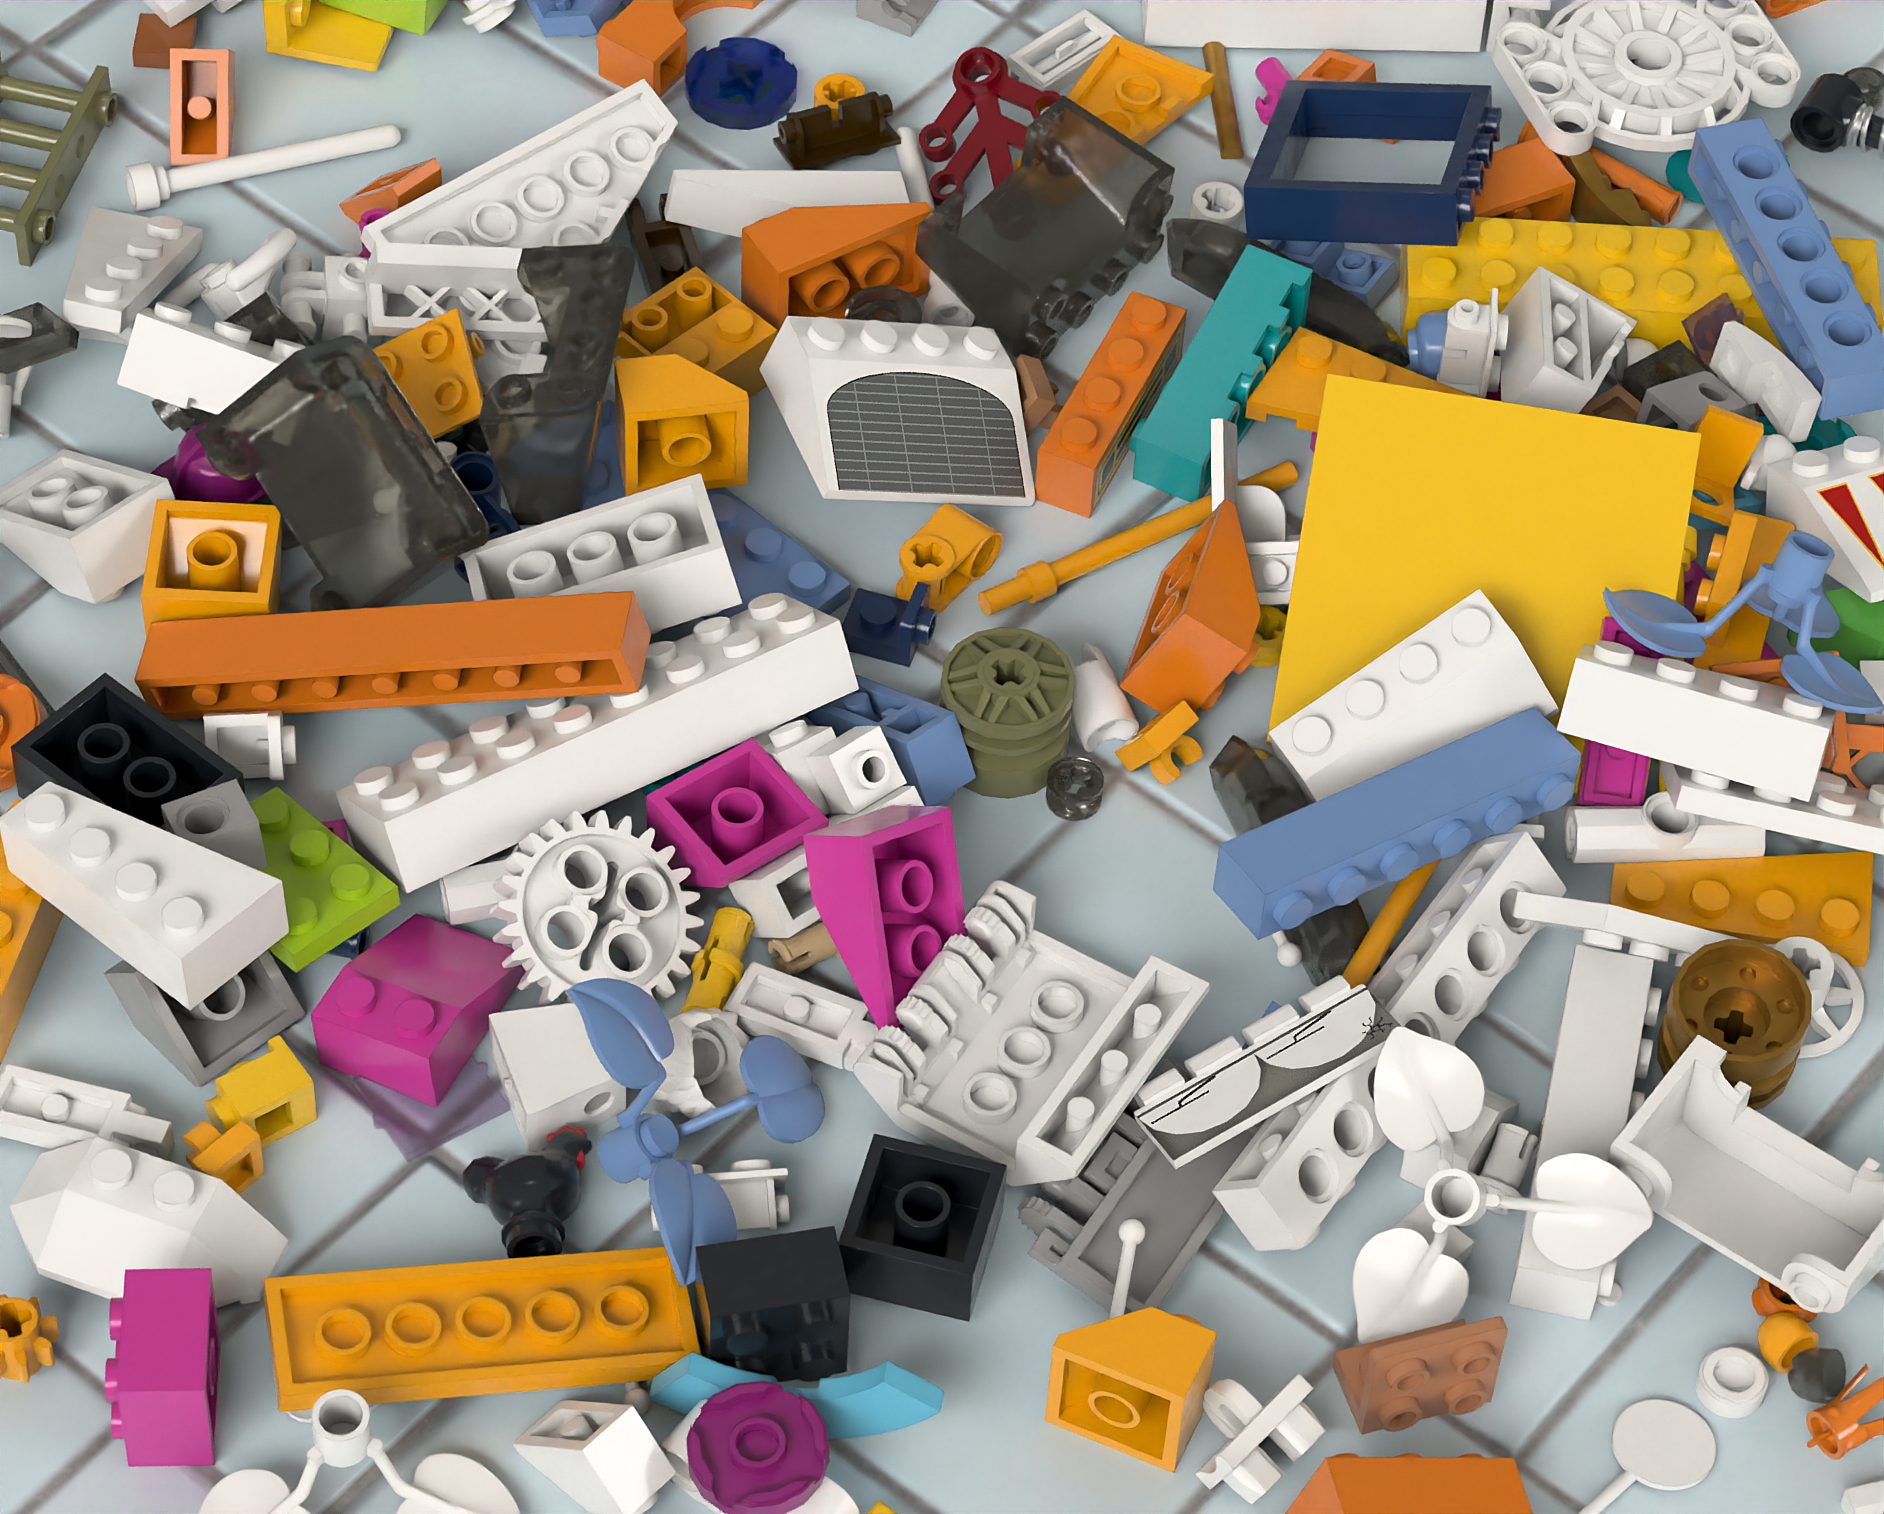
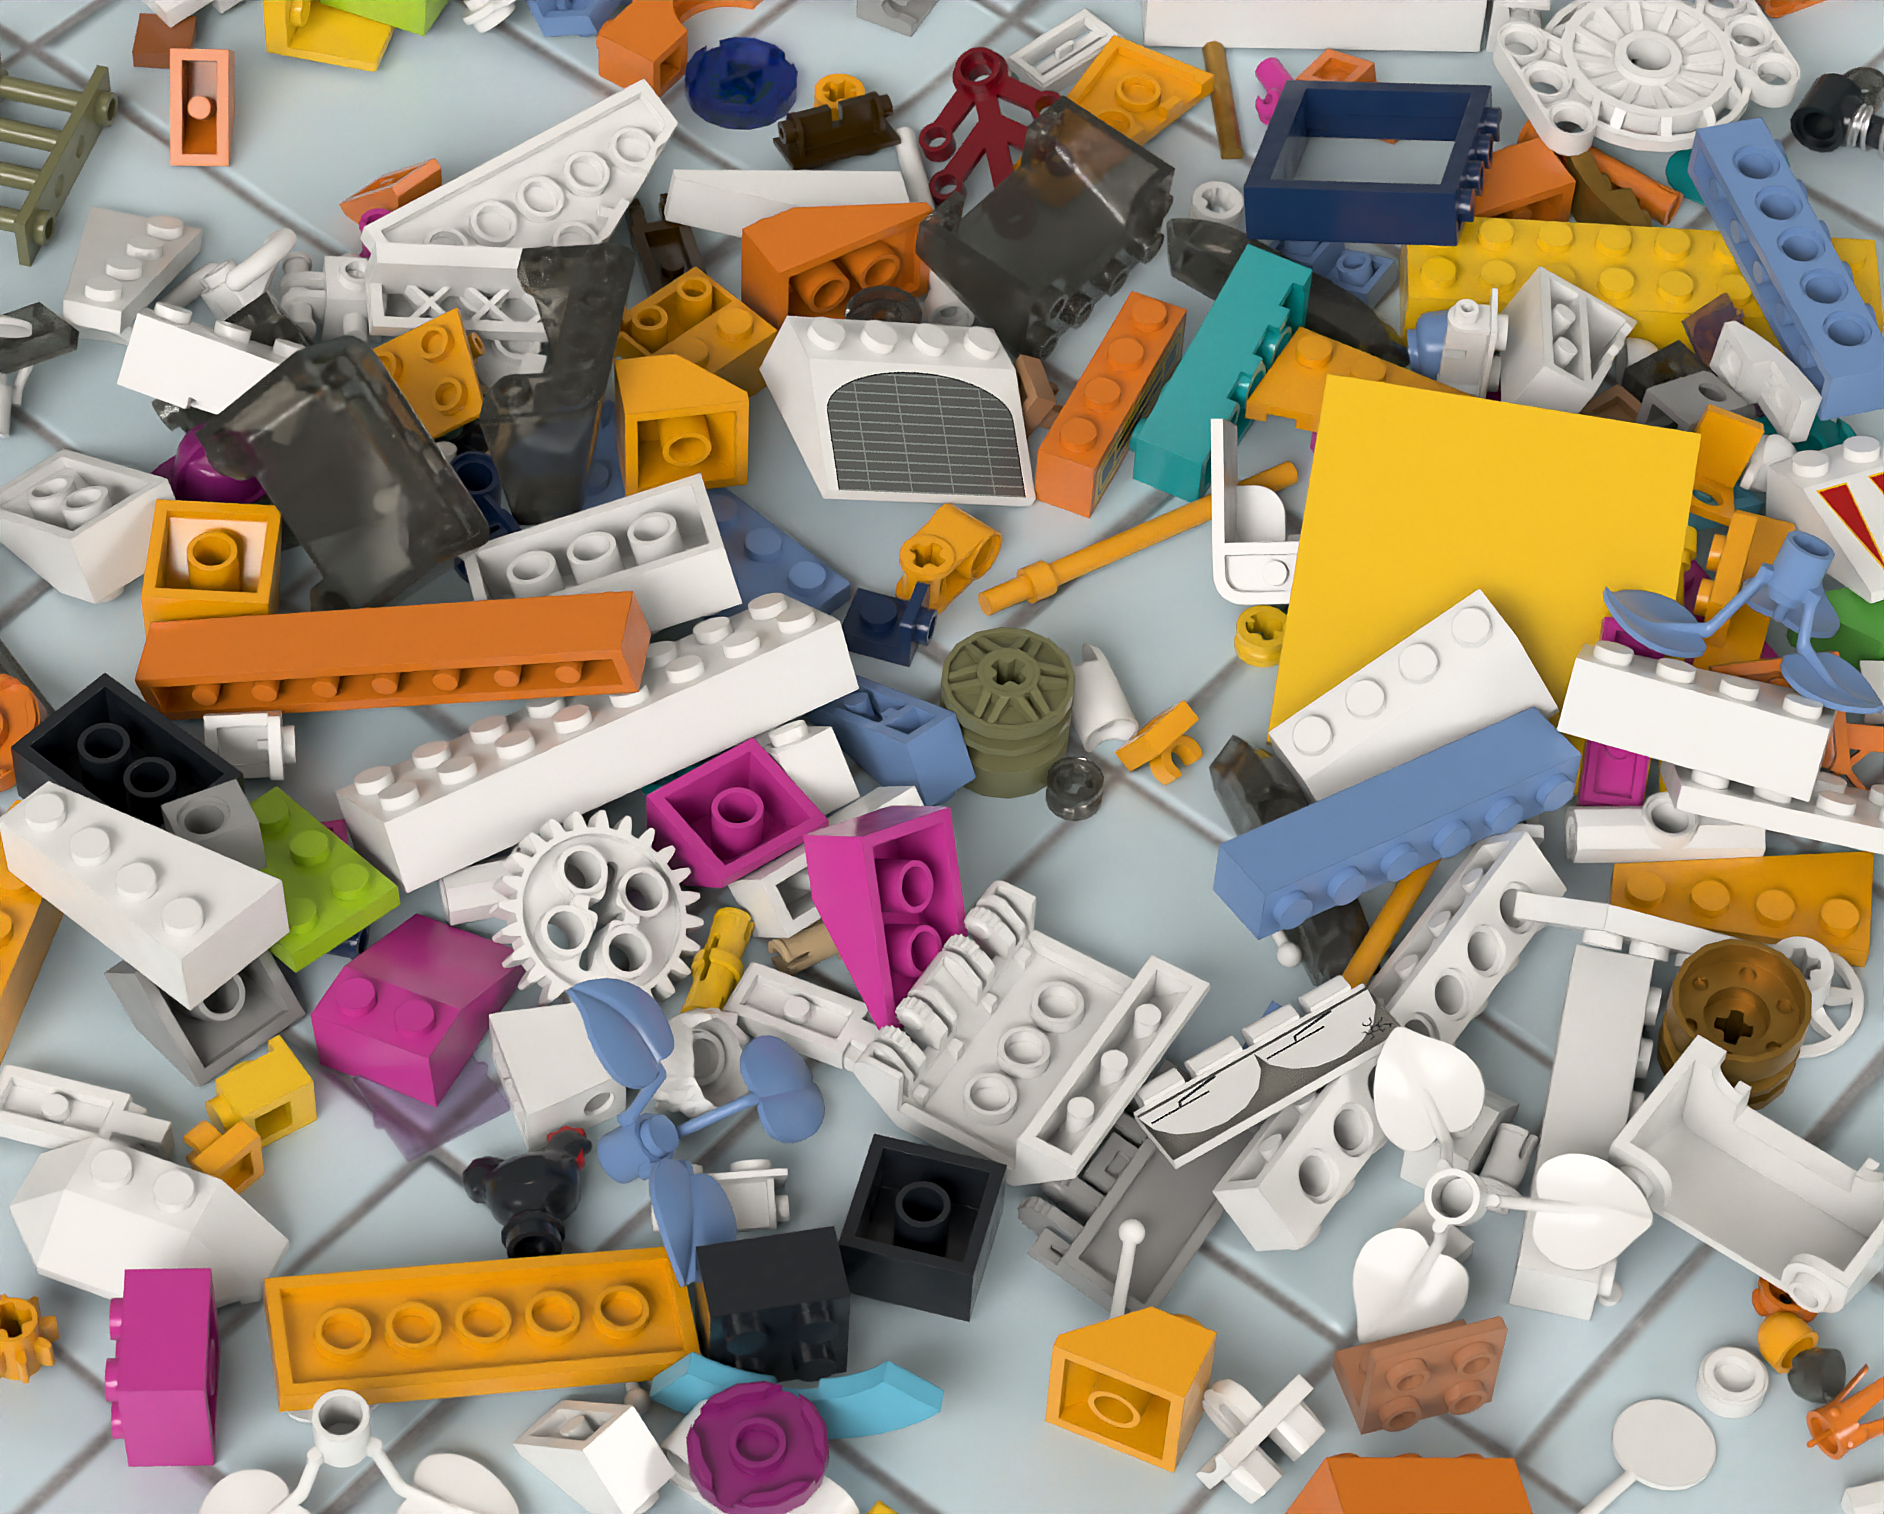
white piece [125,124,401,212] -> none
white plate [805,726,907,814] -> none
orange slope [1119,498,1261,713] -> none

